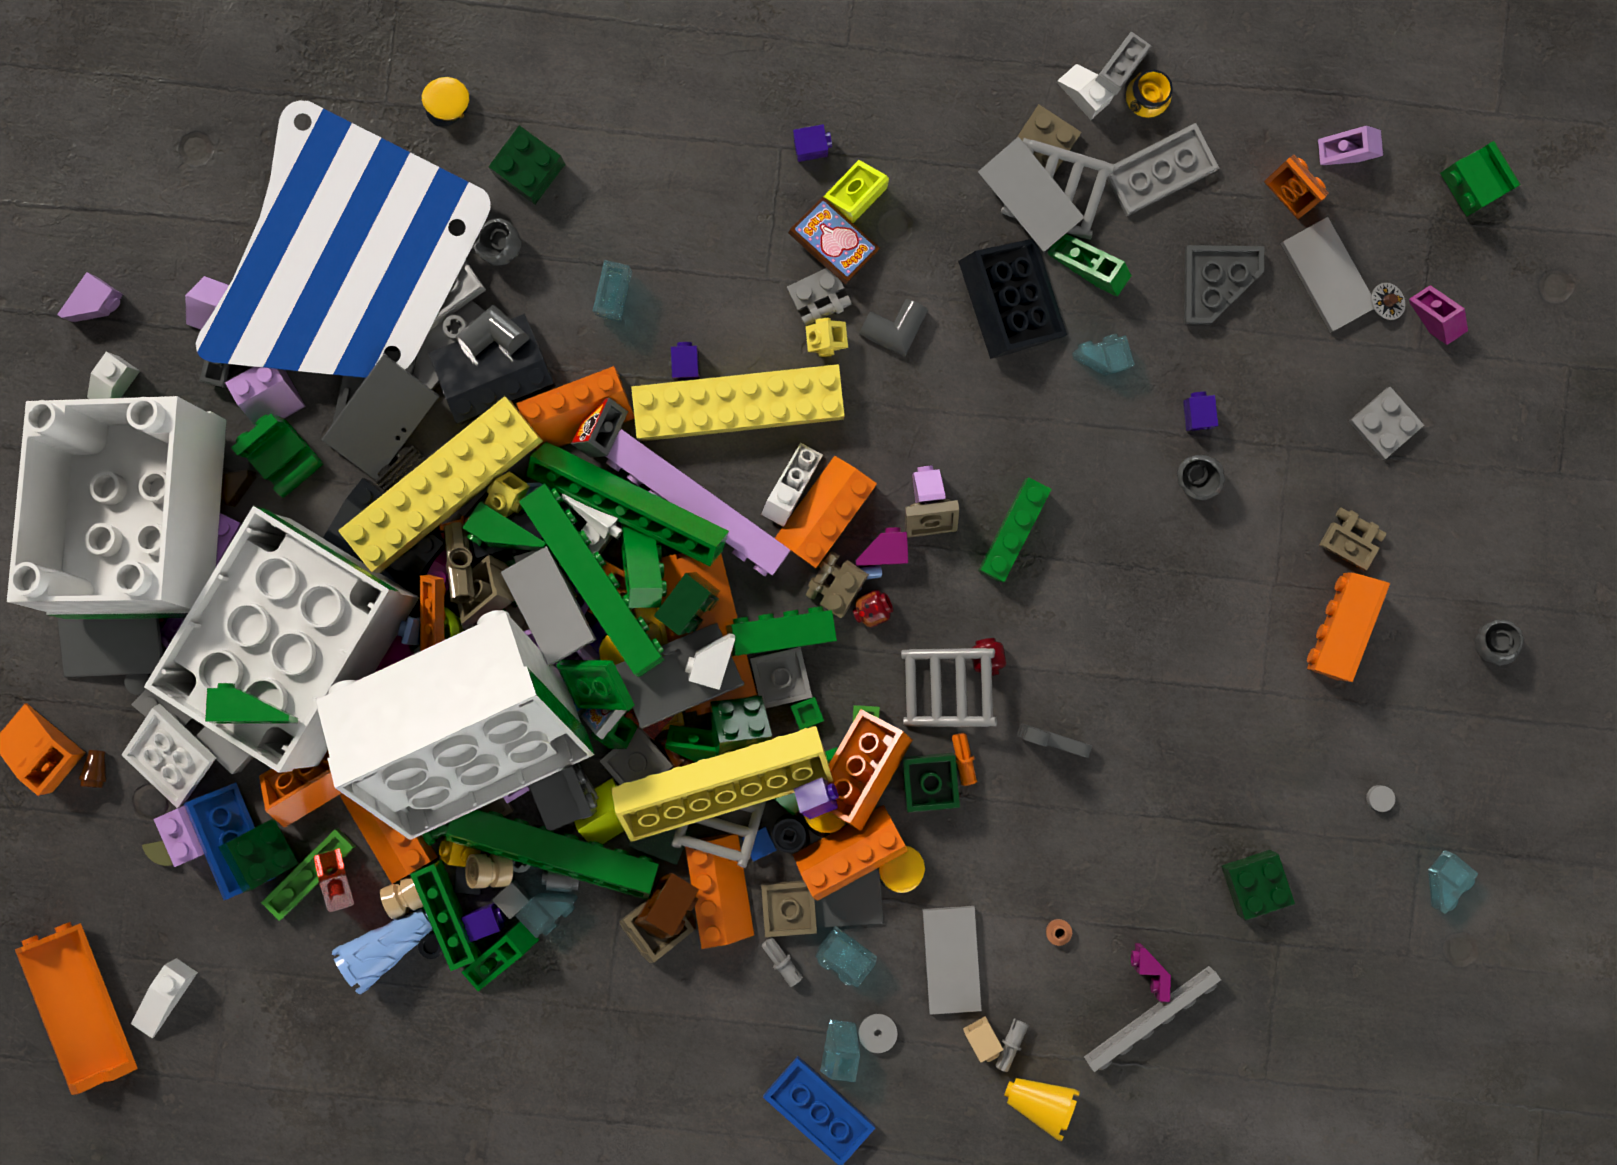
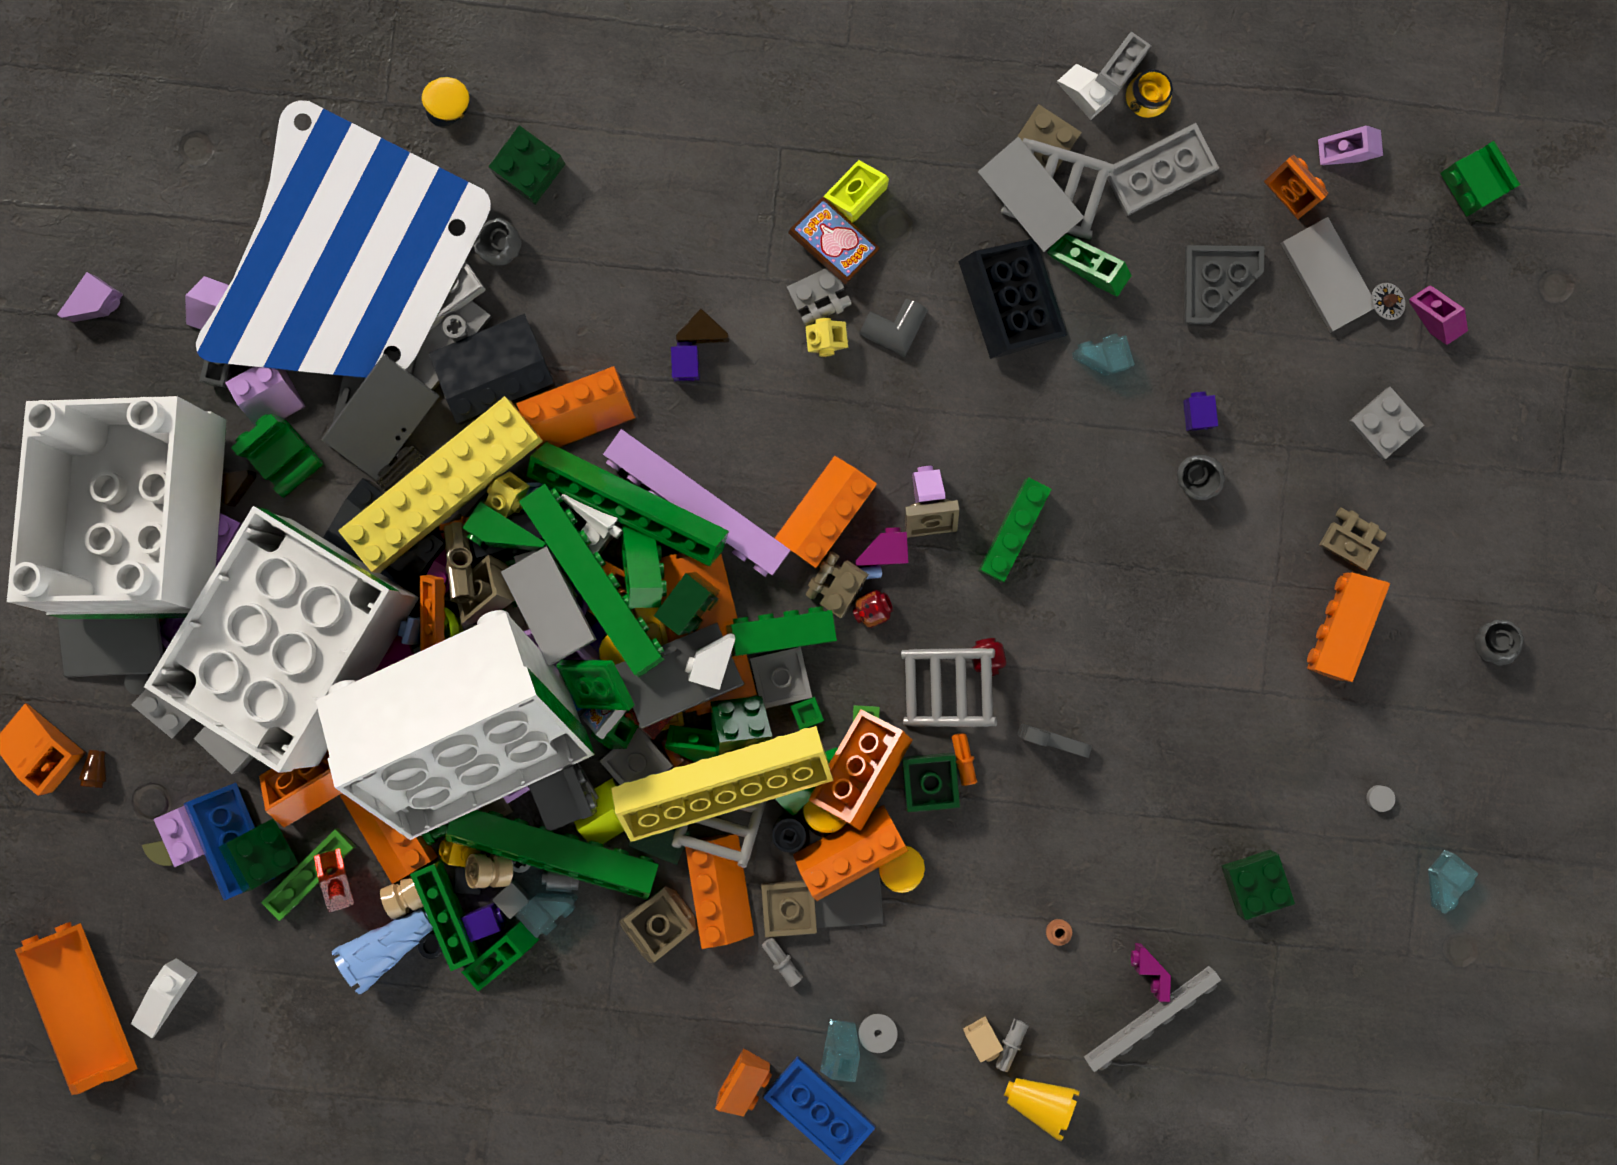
white slope [87,352,140,399] -> none
white plate [122,704,216,808] -> none
green slope [205,683,298,724] -> none
dark grey brick [456,304,530,357] -> none
dark grey slope [571,398,628,458] -> none
clear light blue brick [593,260,633,322] -> none
light yellow brick [631,364,844,442] -> none
reddish brown brick [635,873,699,939] -> none
blue tile [742,826,777,861] -> none
white slope [761,443,823,527] -> none
dark purple brick [793,124,832,162] -> none
brick [794,777,839,819] -> none
clear light blue brick [815,926,877,987] -> none
light grey tile [922,906,982,1014] -> none
none -> dark brown slope [676,309,729,344]
none -> orange slope [715,1048,772,1116]

